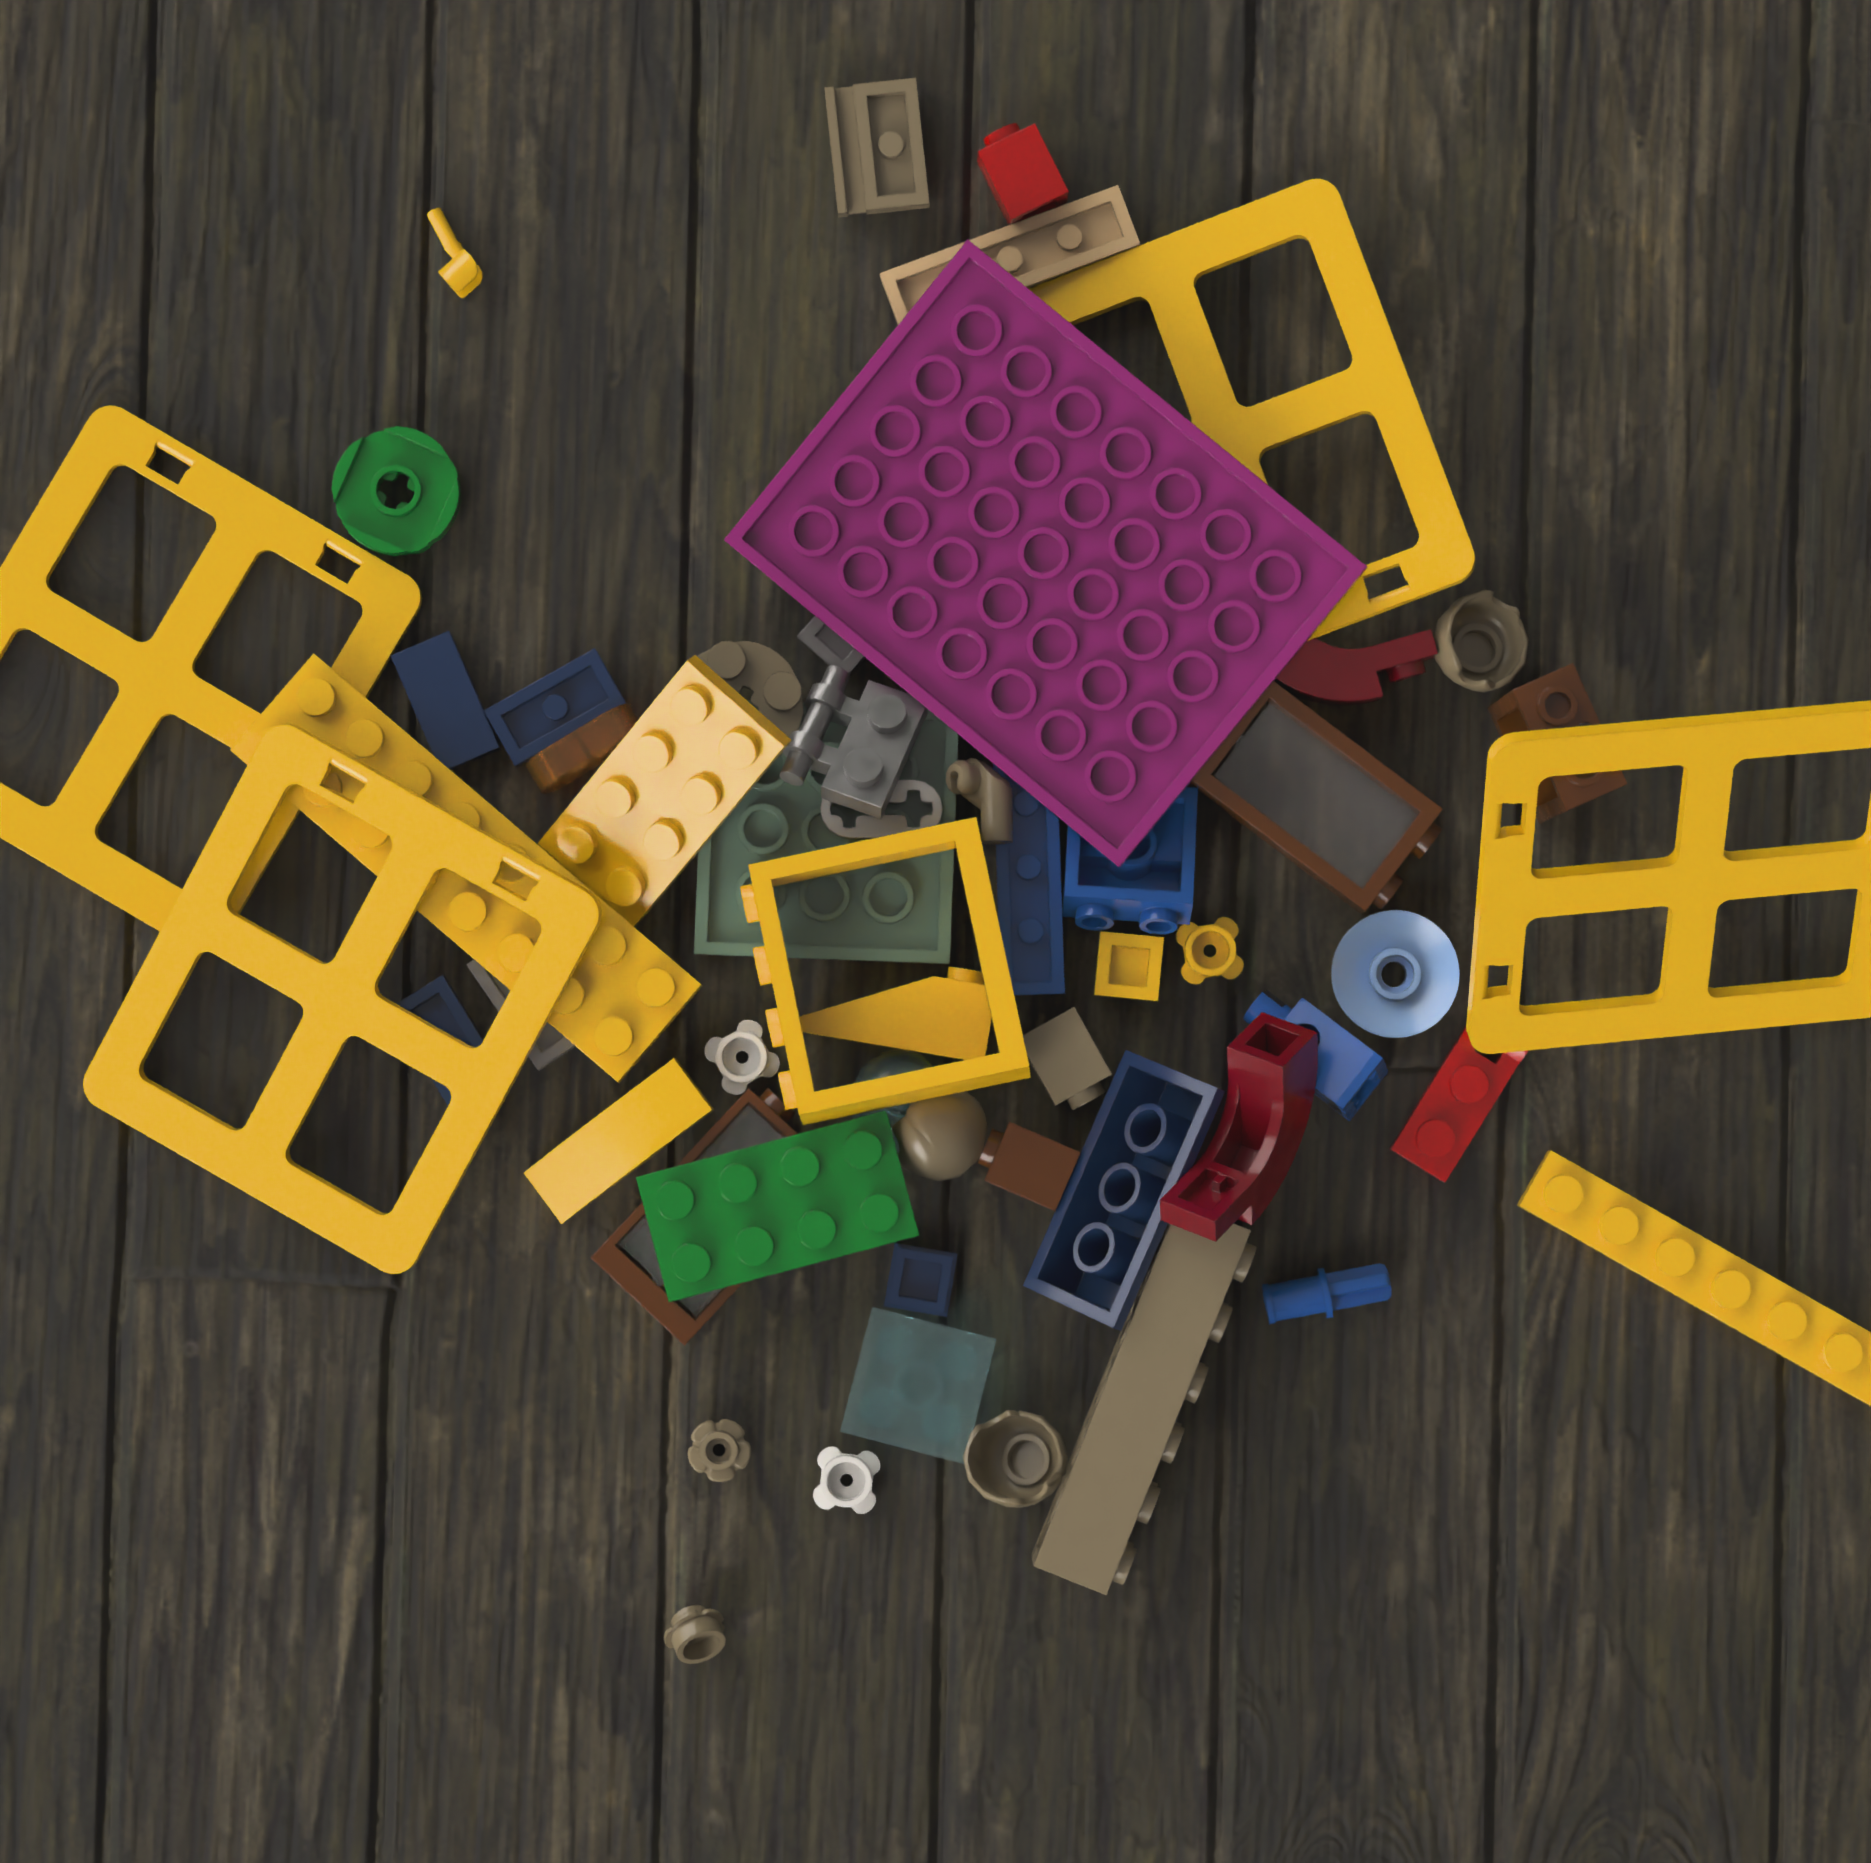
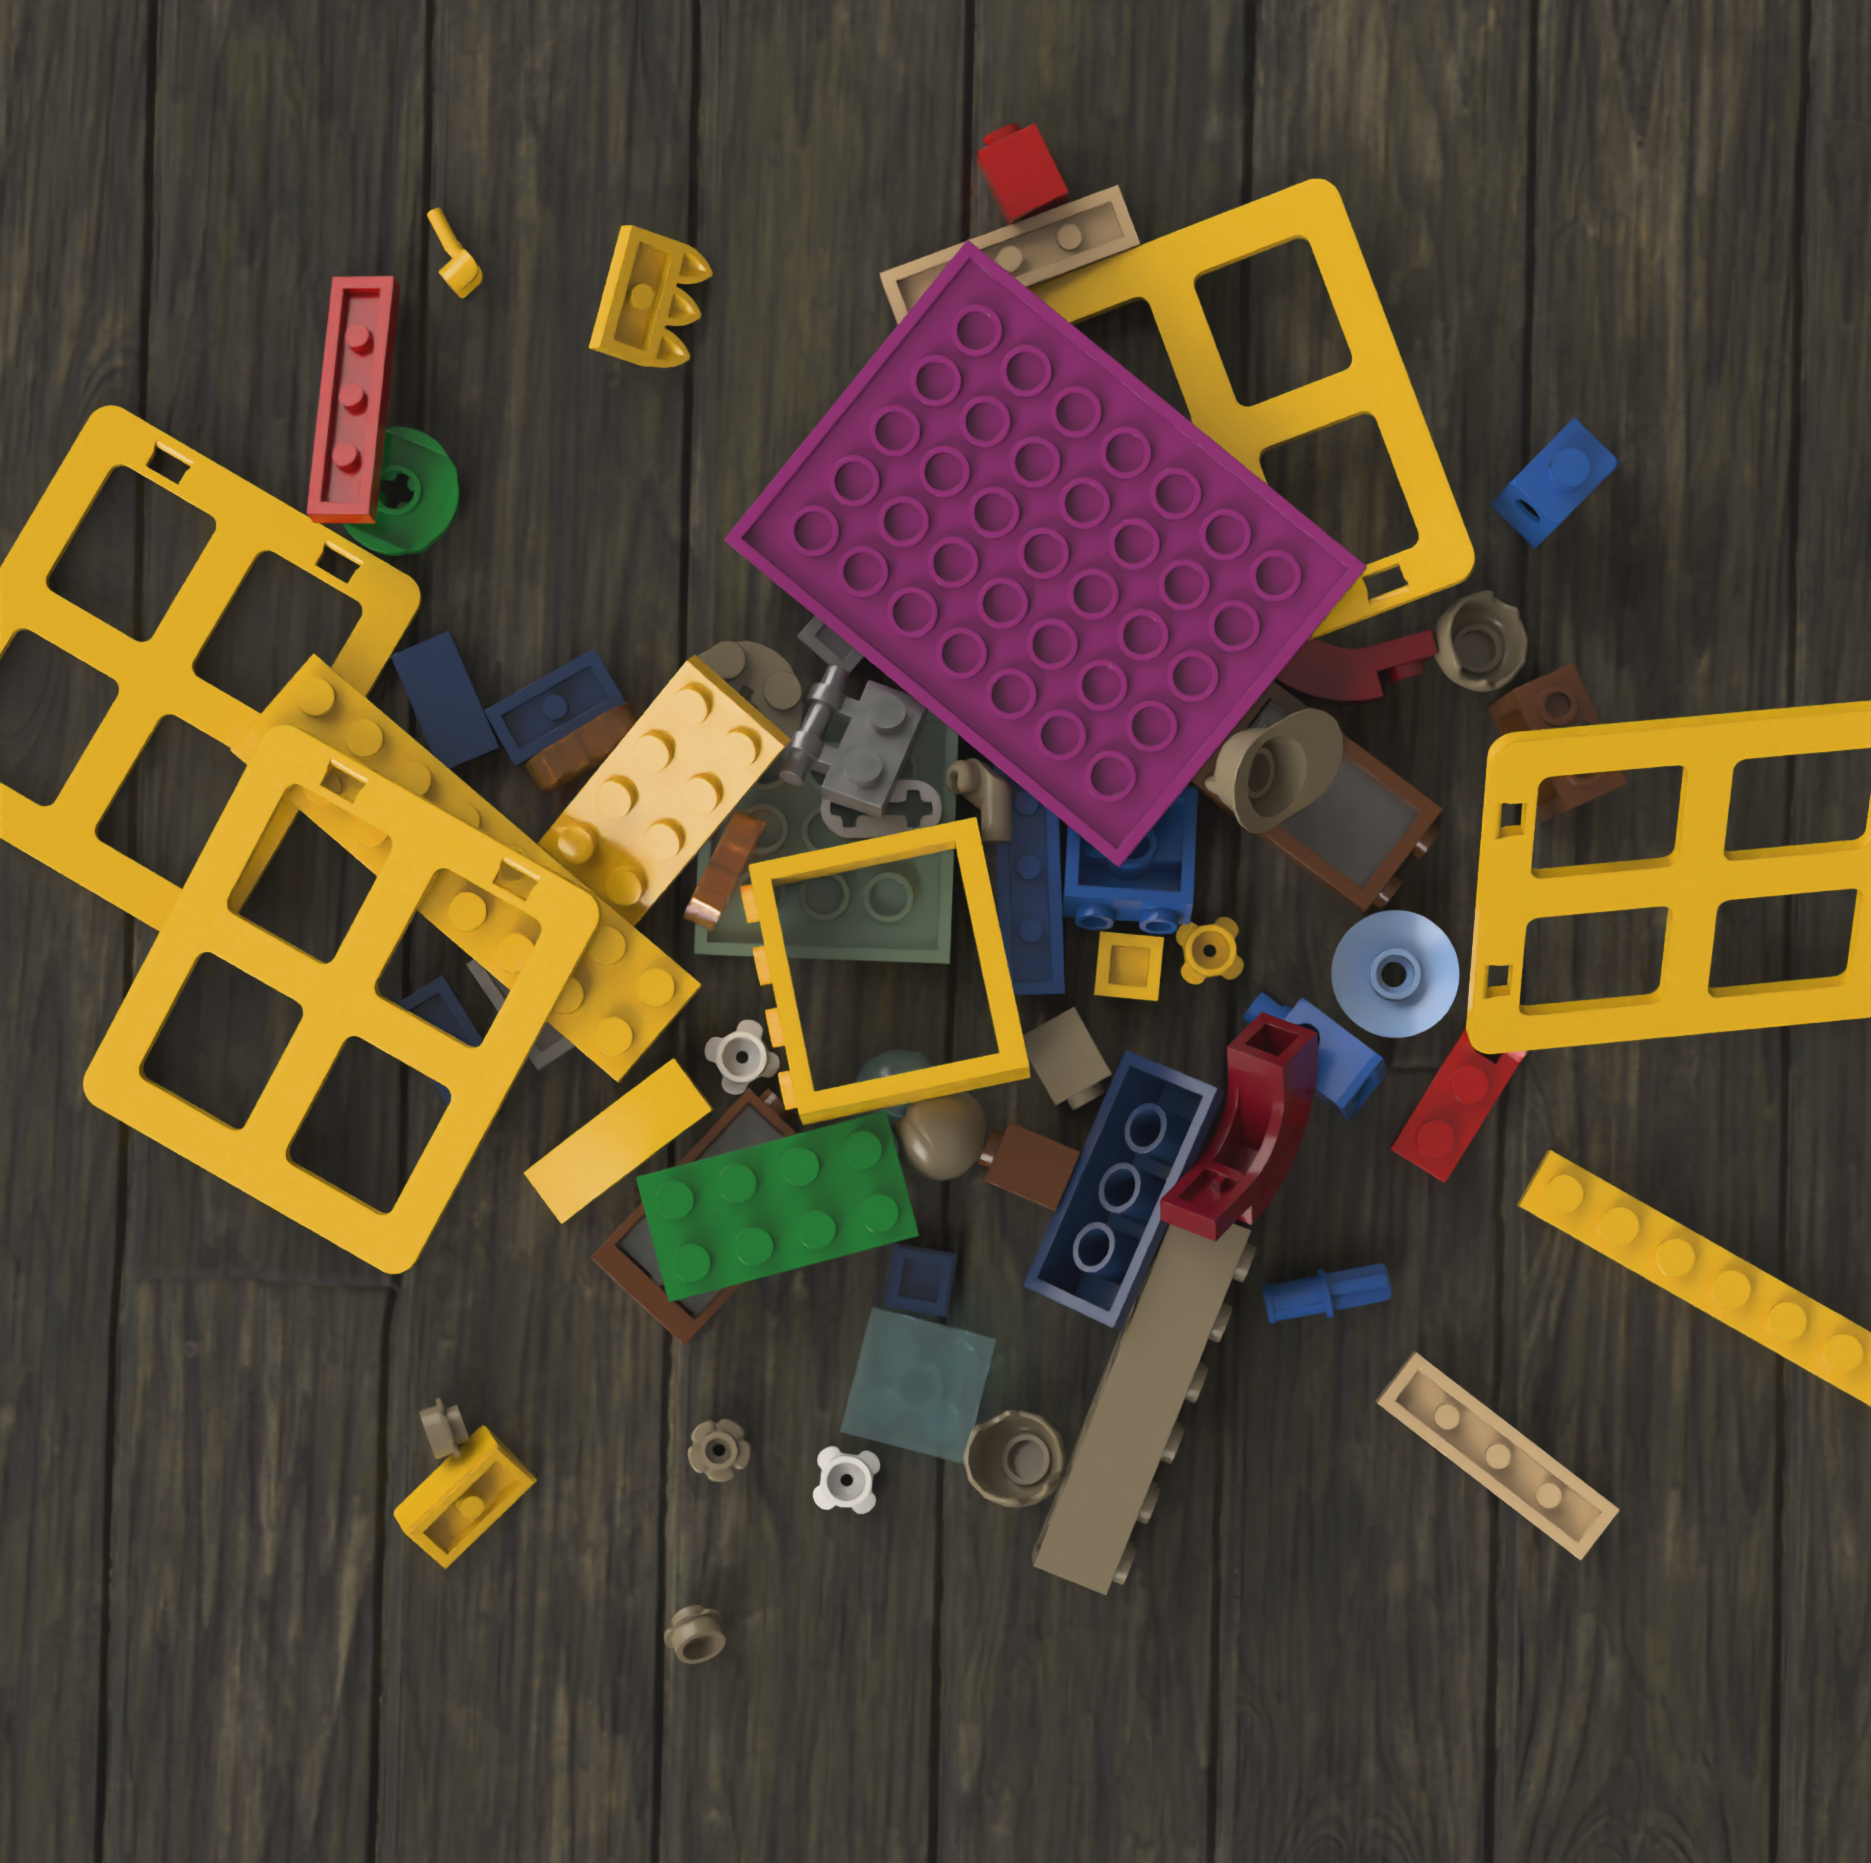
yellow slope [800,966,992,1060] -> none
dark tan plate [824,78,930,218] -> none
none -> plate [307,276,401,523]
none -> yellow slope [394,1425,537,1569]
none -> dark tan plate [419,1398,470,1459]
none -> yellow plate [589,225,713,368]
none -> clear orange beam [684,808,767,932]
none -> dark tan piece [1204,708,1343,833]
none -> tan plate [1375,1351,1620,1560]
none -> blue torso [1489,417,1621,549]

